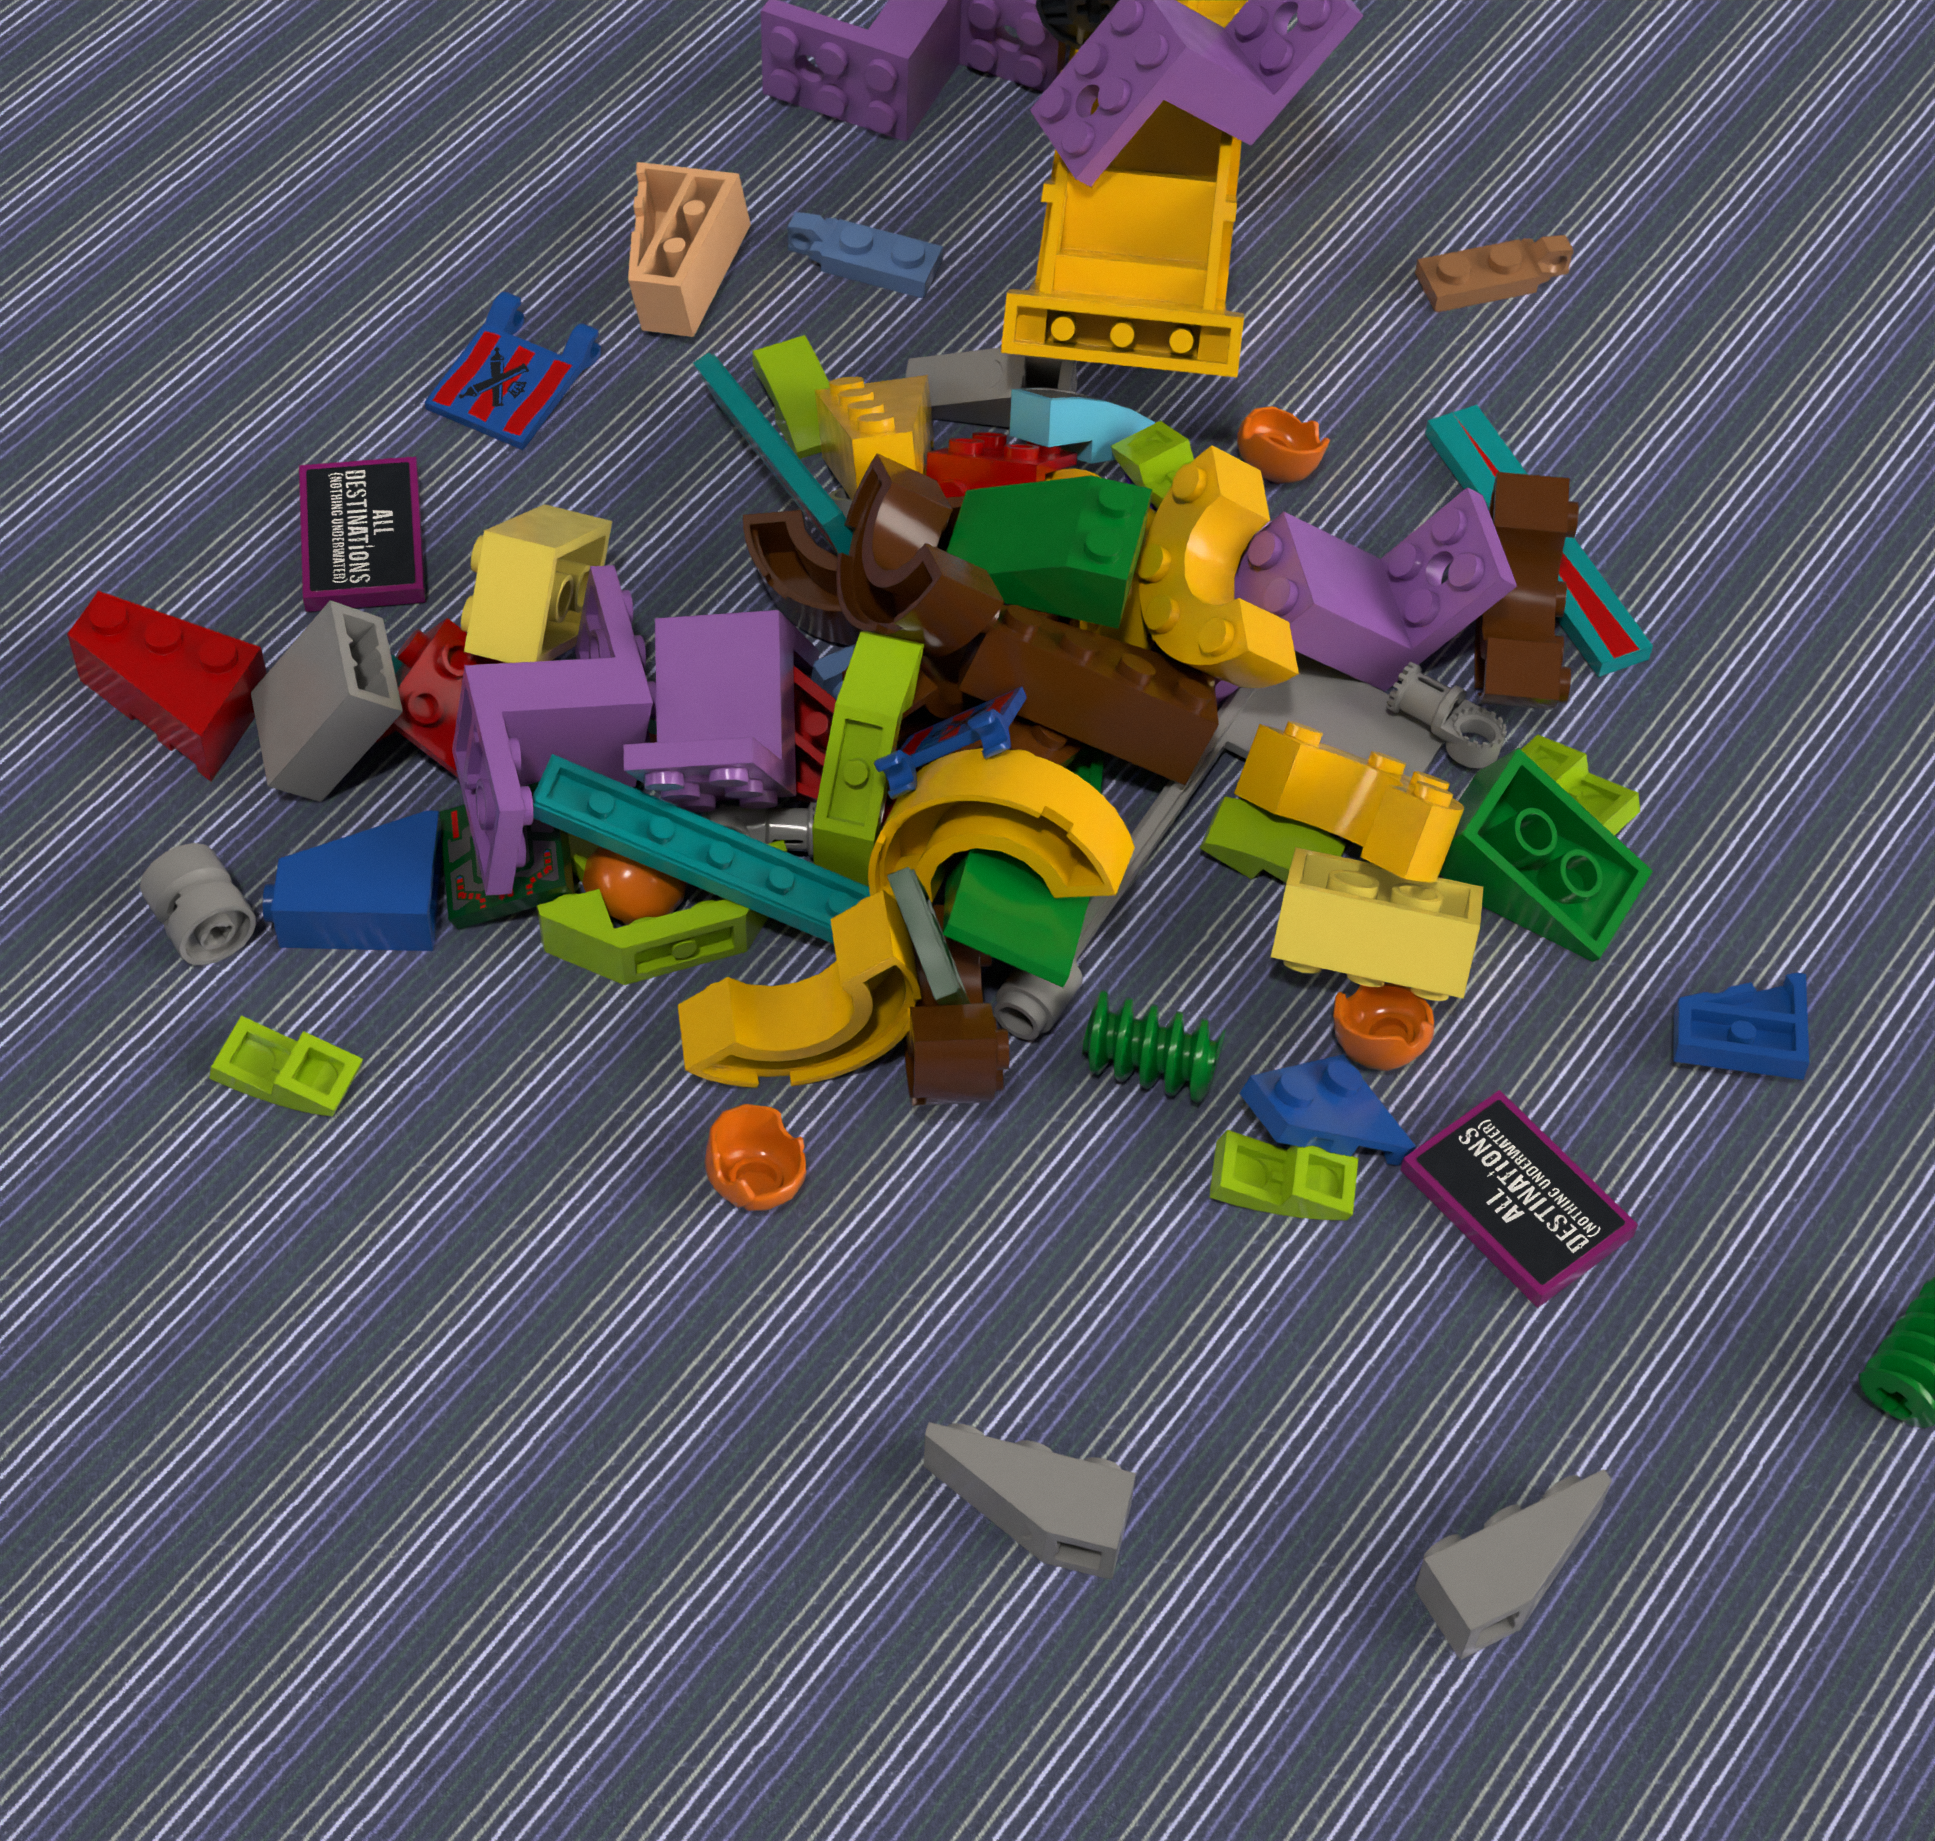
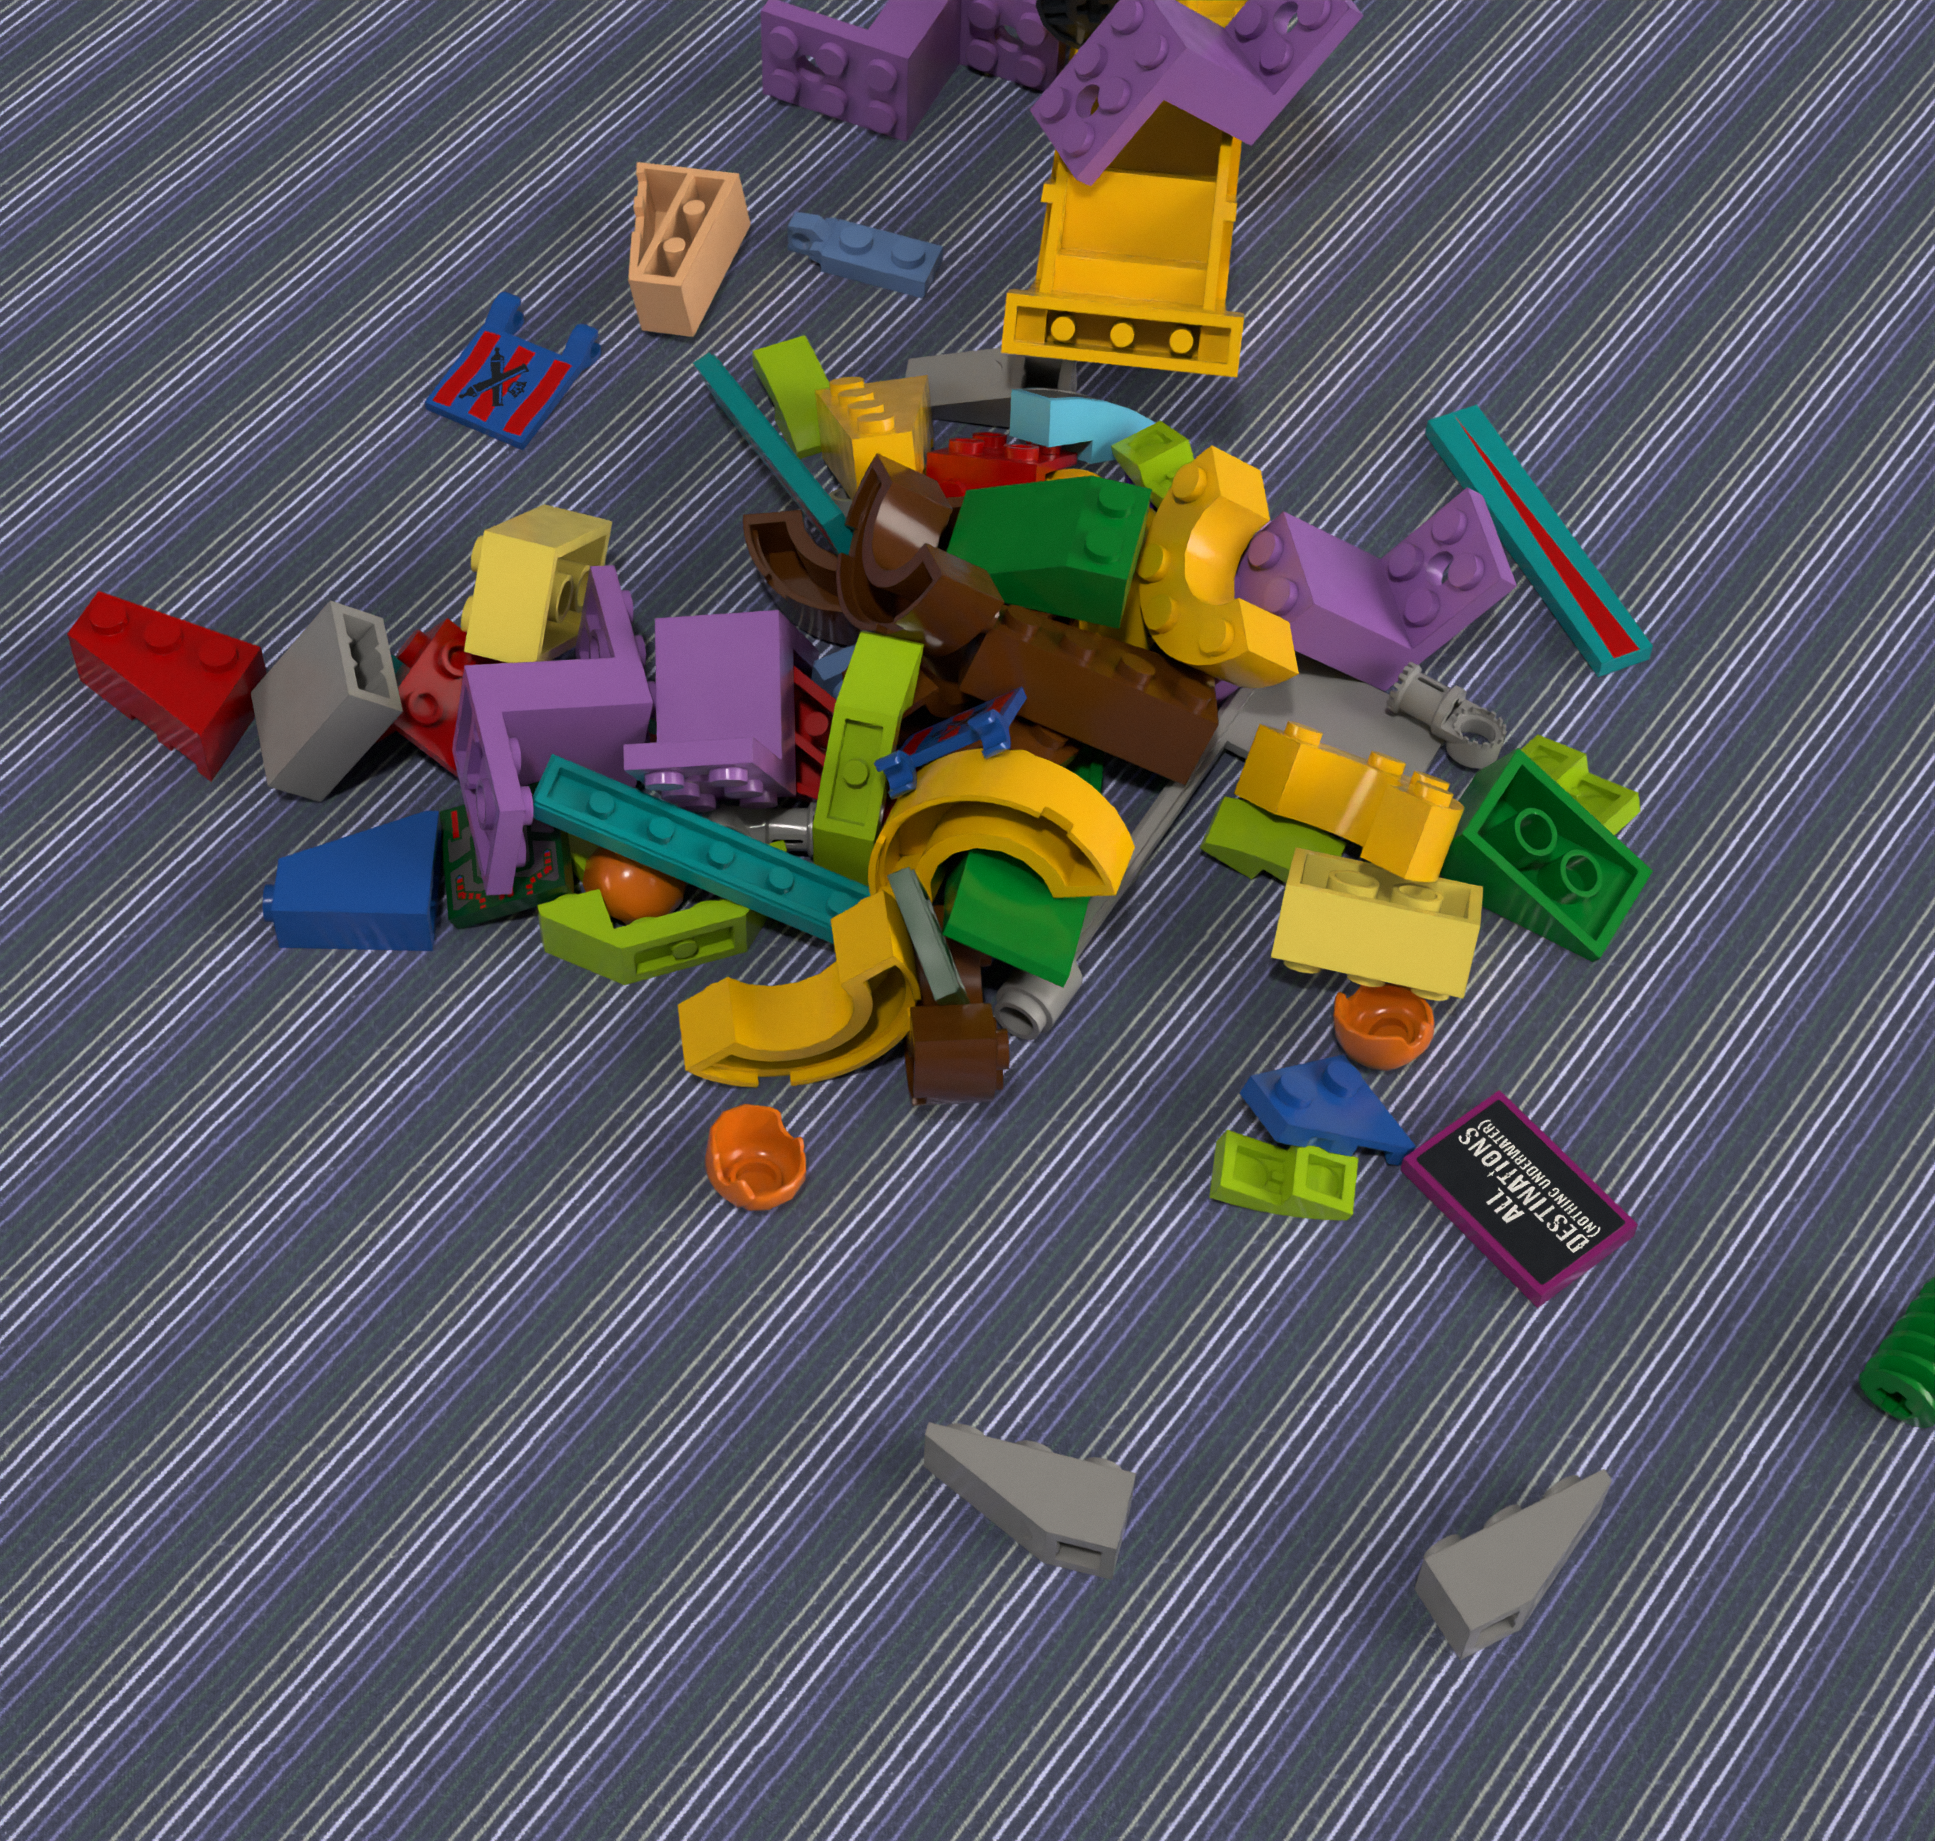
light grey wheel [140,843,256,965] -> none
lime slope [209,1015,363,1117] -> none
black tile [299,456,426,612] -> none
green piece [1082,990,1226,1103] -> none
orange hair [1237,406,1330,484] -> none
medium nougat hinge [1415,235,1574,312] -> none
reddish brown brick [1474,472,1579,710] -> none
blue wing [1673,972,1809,1080] -> none

